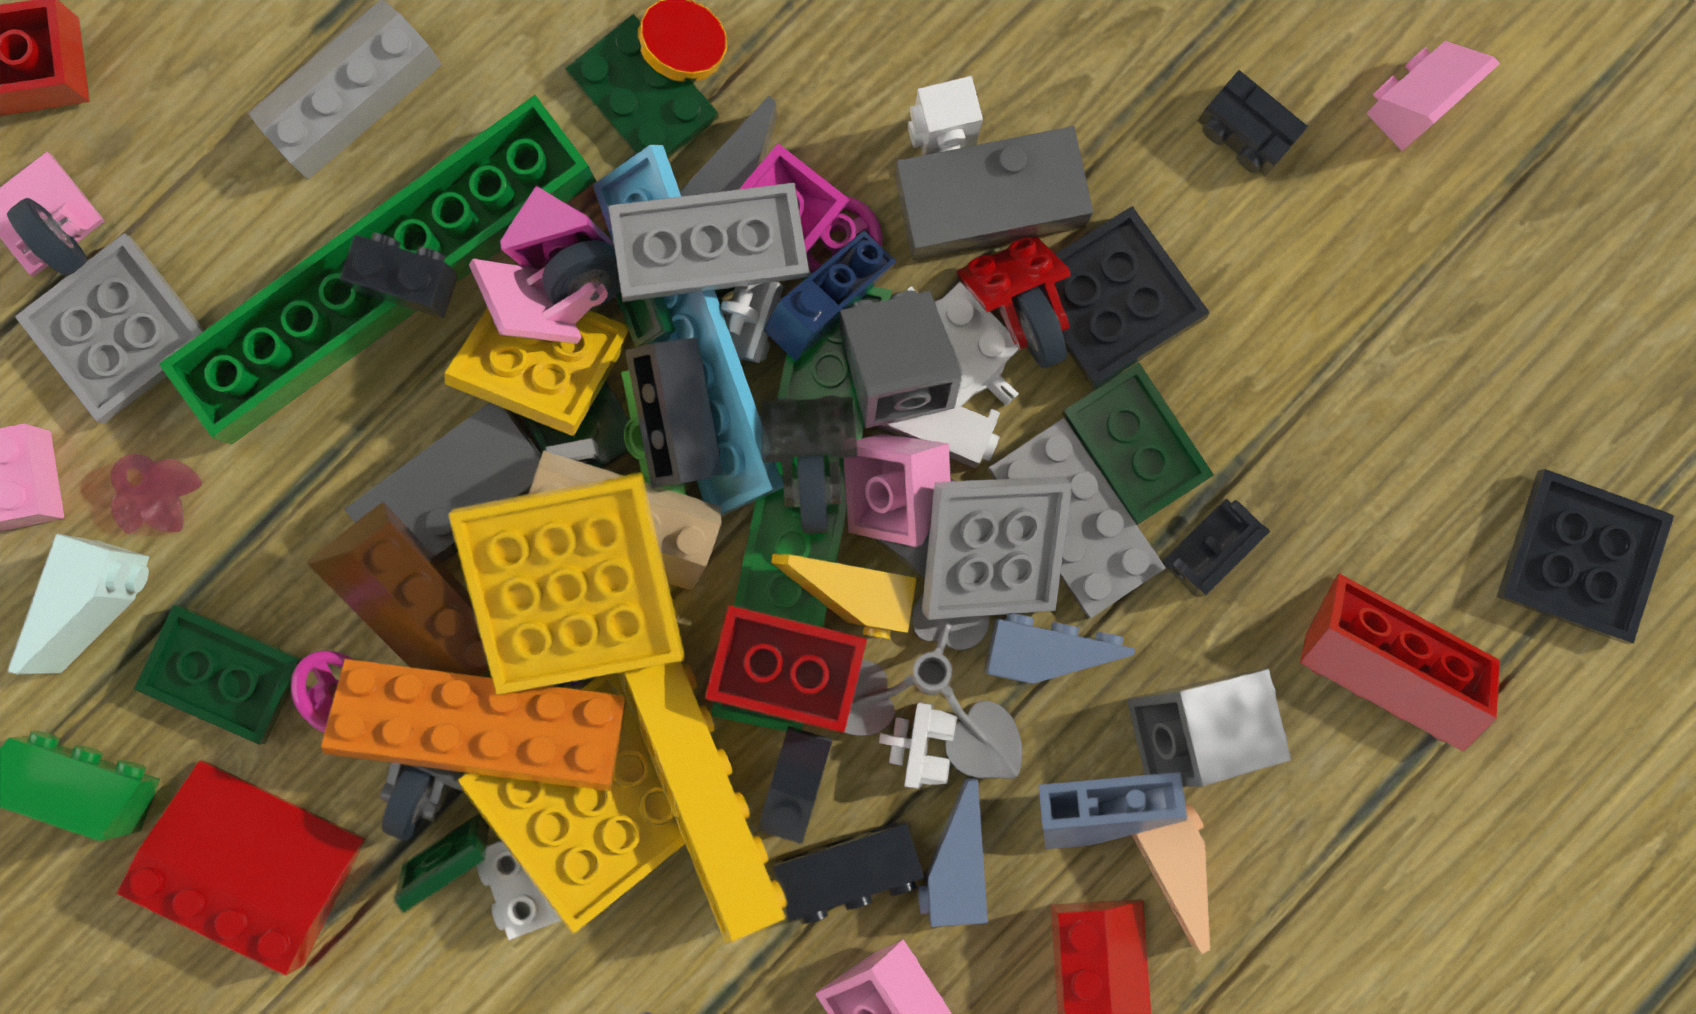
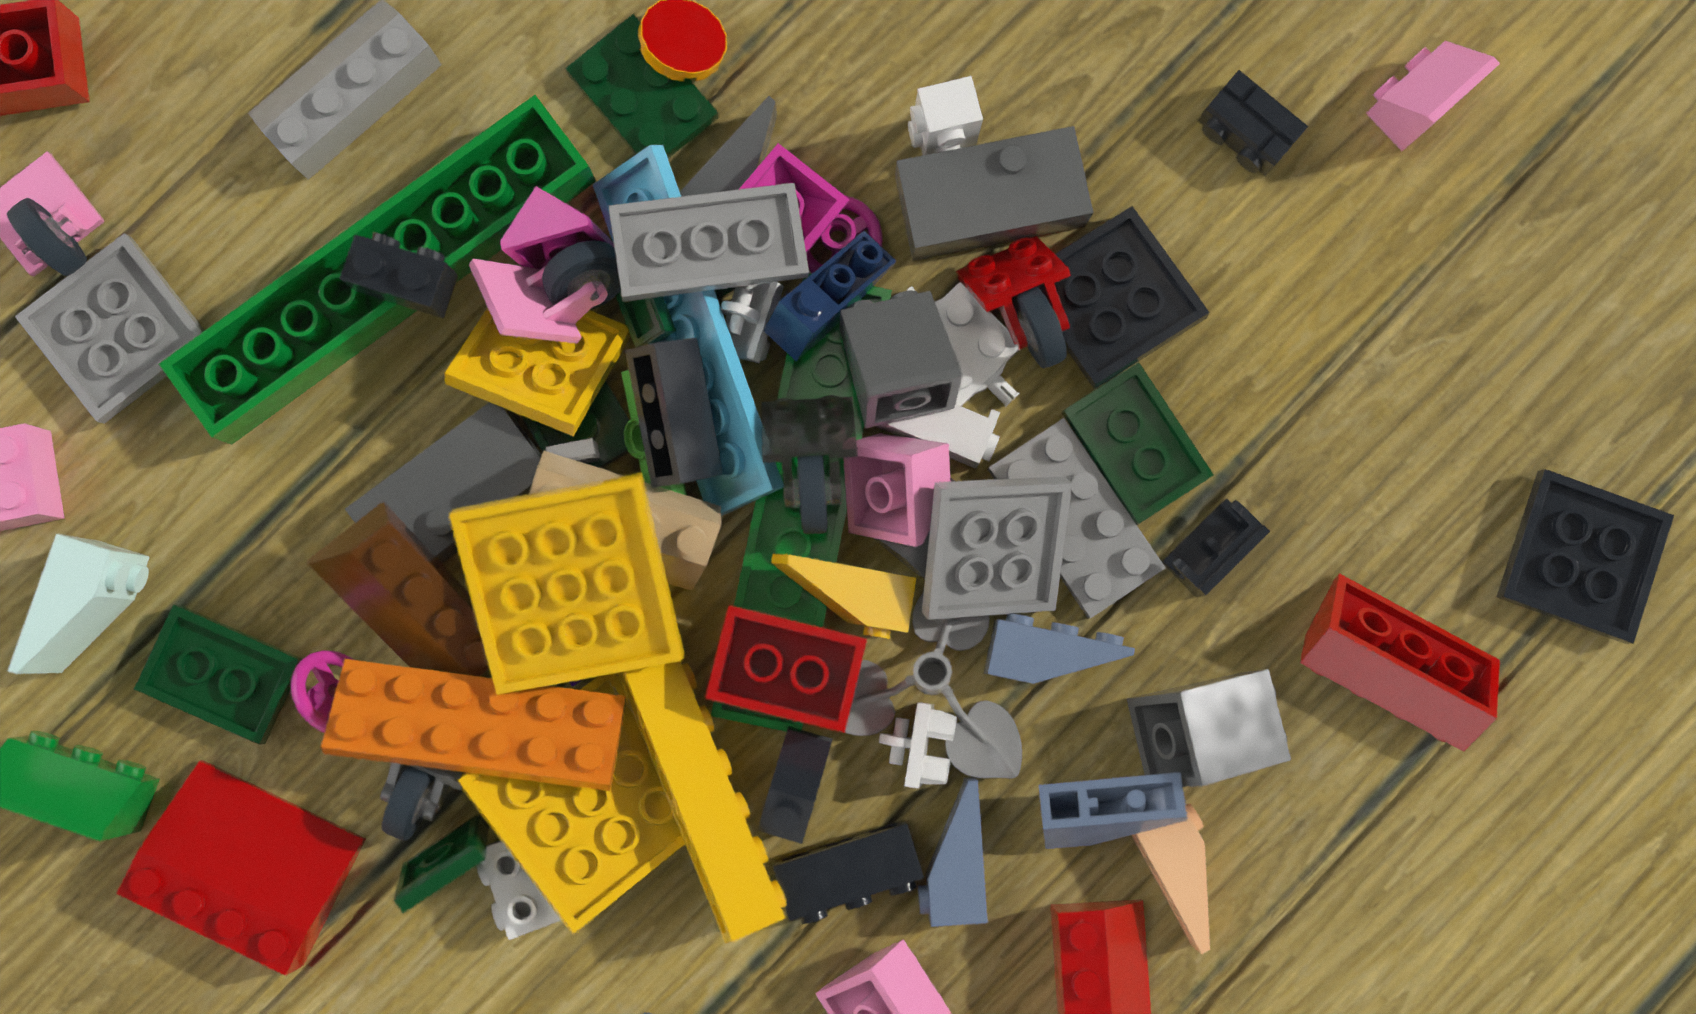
clear pink plate [111,454,202,534] -> none

